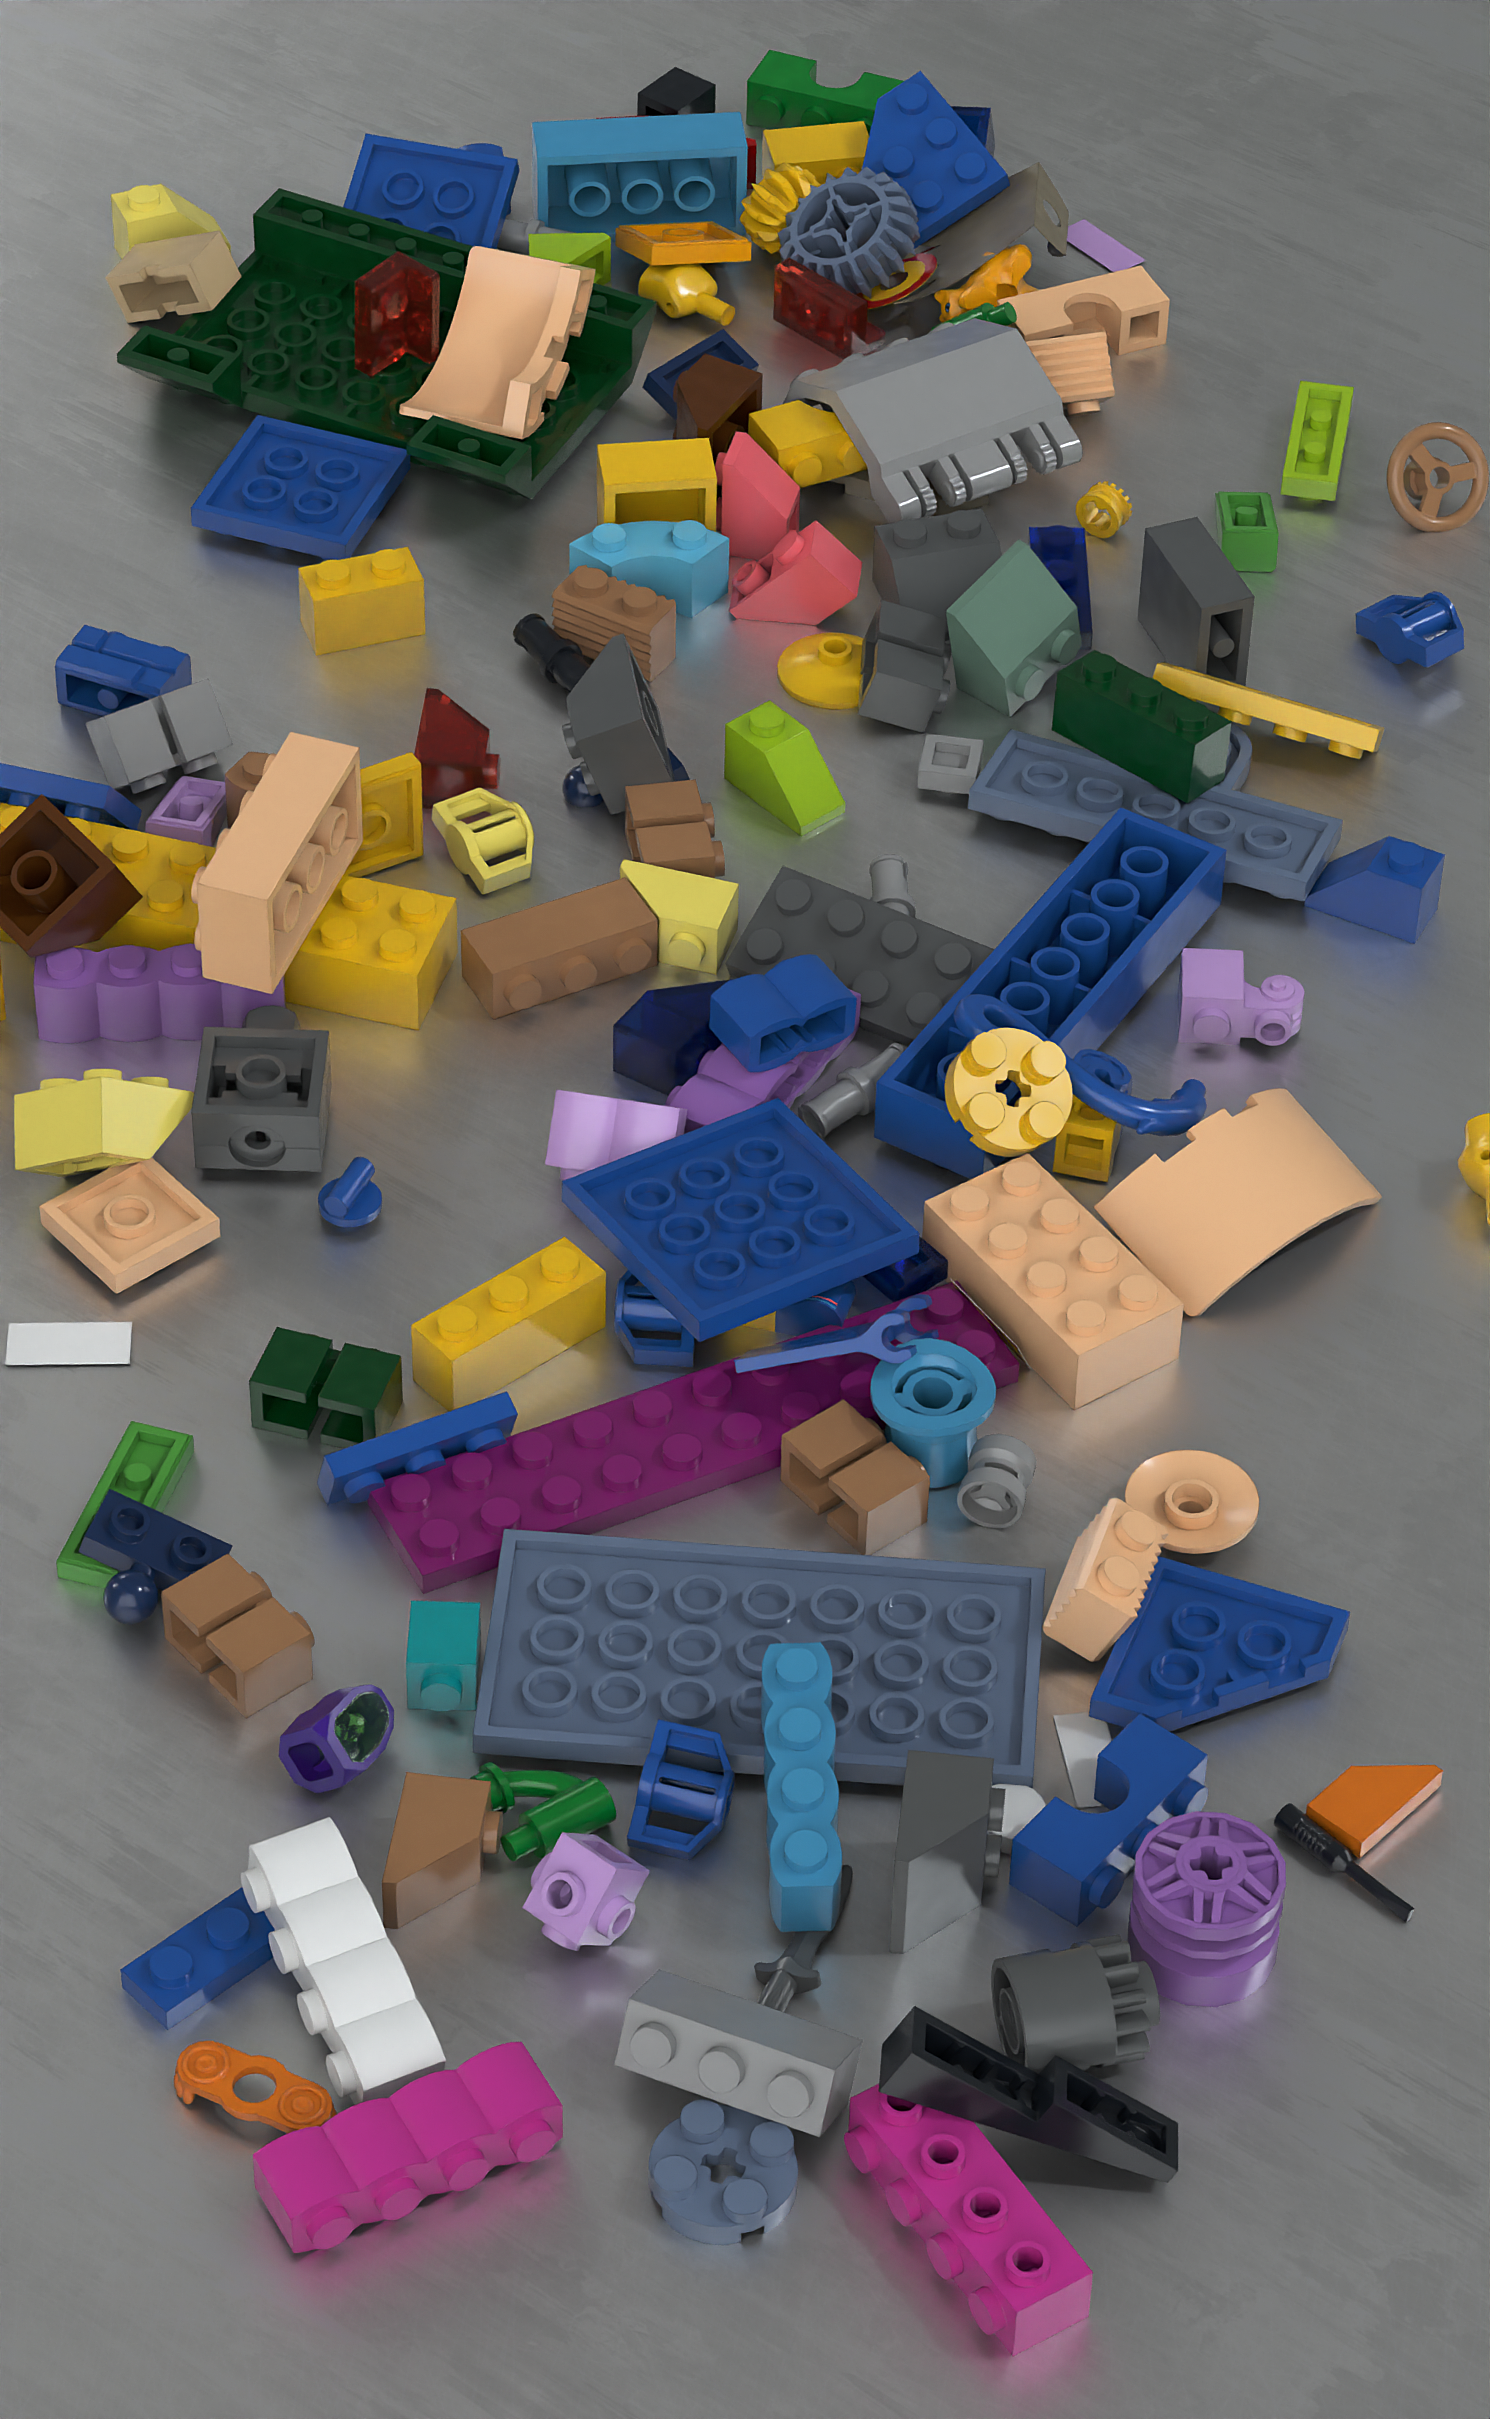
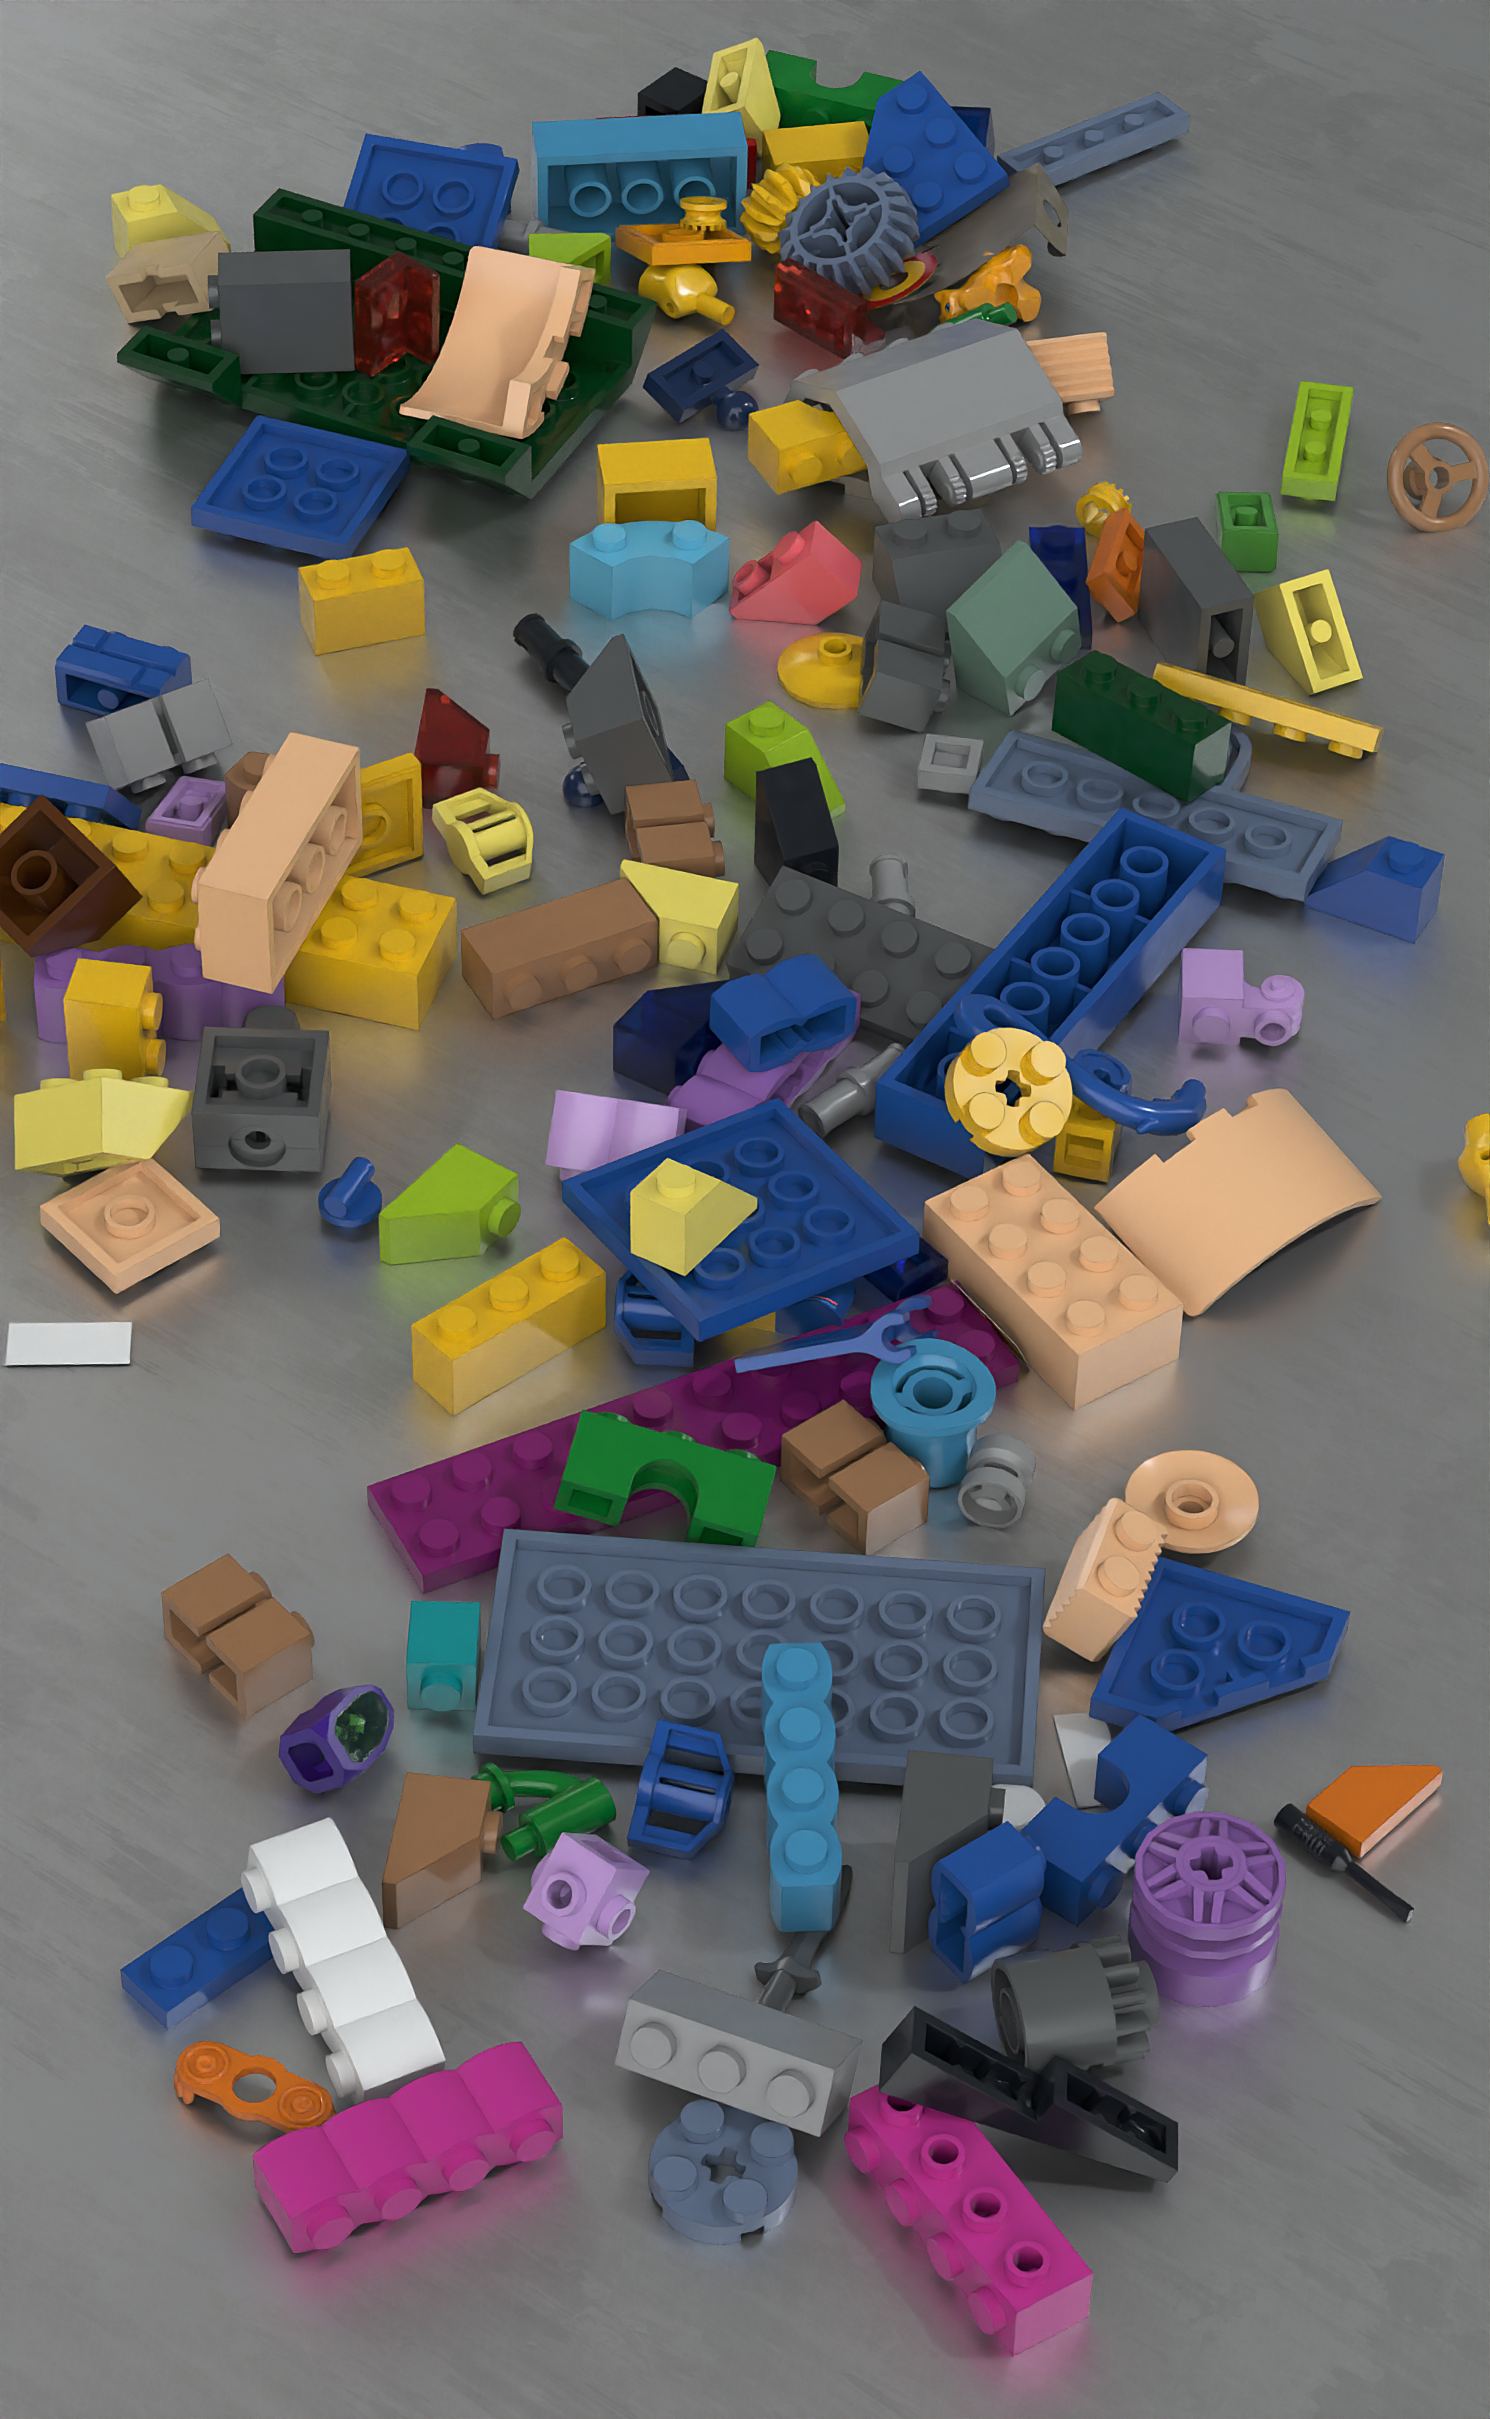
bright green tile [56,1421,194,1589] -> none
dark blue plate [78,1489,233,1625] -> none
dark green piece [249,1327,403,1449] -> none
blue plate [317,1391,518,1506] -> none
medium nougat brick [551,565,676,682] -> none
reddish brown slope [672,353,763,500] -> none
coral slope [715,431,800,560] -> none
light nougat arch [997,265,1170,356] -> none
lavender sticker [1067,219,1146,272] -> none
blue piece [1355,591,1464,668] -> none
none -> yellow brick [63,958,166,1081]
none -> dark grey brick [208,249,355,374]
none -> lime slope [378,1143,521,1265]
none -> green arch [553,1410,777,1547]
none -> light yellow slope [630,1158,757,1276]
none -> yellow bush [679,196,727,231]
none -> light yellow slope [701,38,781,158]
none -> black slope [754,757,839,887]
none -> blue brick [928,1821,1047,1984]
none -> sand blue plate [997,92,1190,186]
none -> orange plate [1085,507,1145,623]
none -> light yellow slope [1253,569,1363,695]

